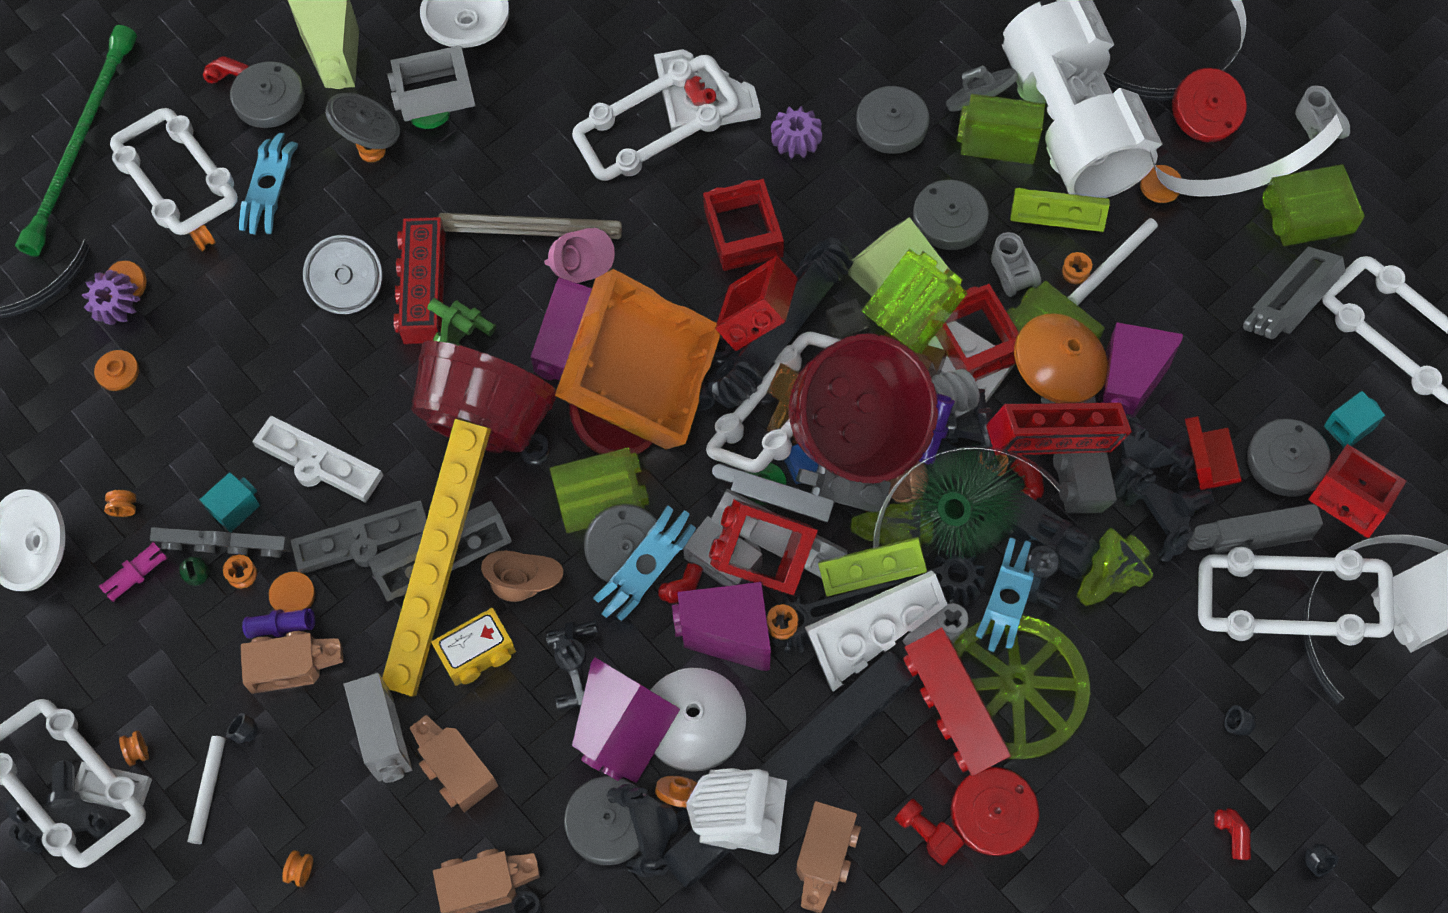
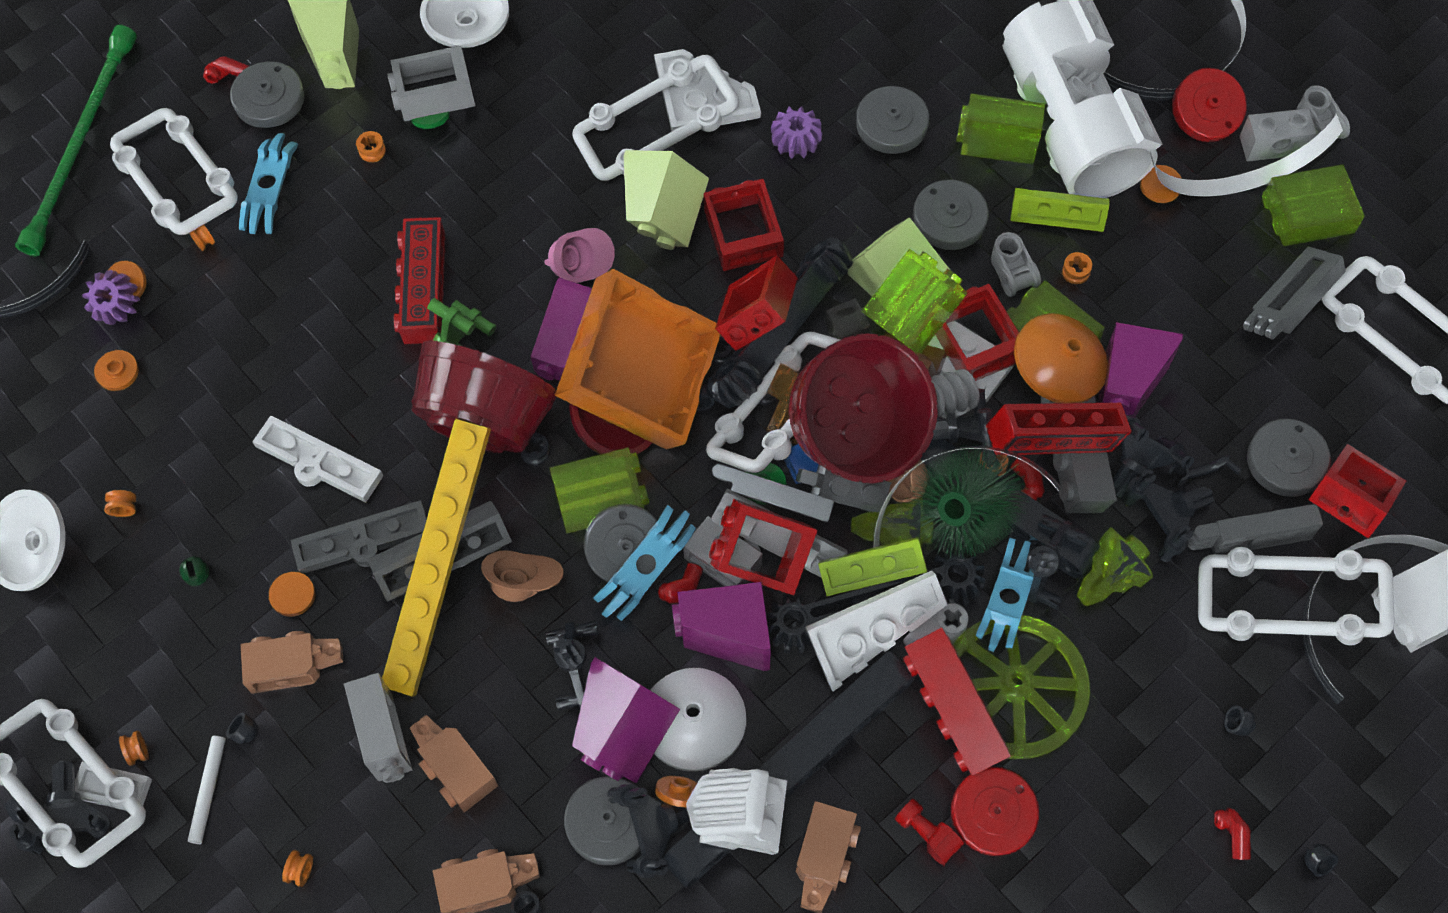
dark pink pin [99,542,168,602] -> none
dark grey hinge [150,527,293,558] -> none
teal brick [199,472,260,533] -> none
orange bush [223,554,257,589] -> none
dark purple pin [242,608,315,639] -> none
shield [303,235,383,314] -> none
dark grey shield [326,93,400,149] -> none
brick [431,608,516,686] -> none
dark tan axle [439,213,622,239] -> none
red arm [684,76,716,106] -> none
orange bush [766,604,798,640] -> none
dark purple pin [919,394,955,464] -> none
dark grey shield [946,66,1018,111] -> none
white bar [1068,218,1158,306] -> none
red panel [1185,416,1241,490] -> none
teal brick [1324,391,1385,448] -> none
none -> yellowish green slope [623,150,709,250]
none -> light grey brick [1239,108,1317,161]

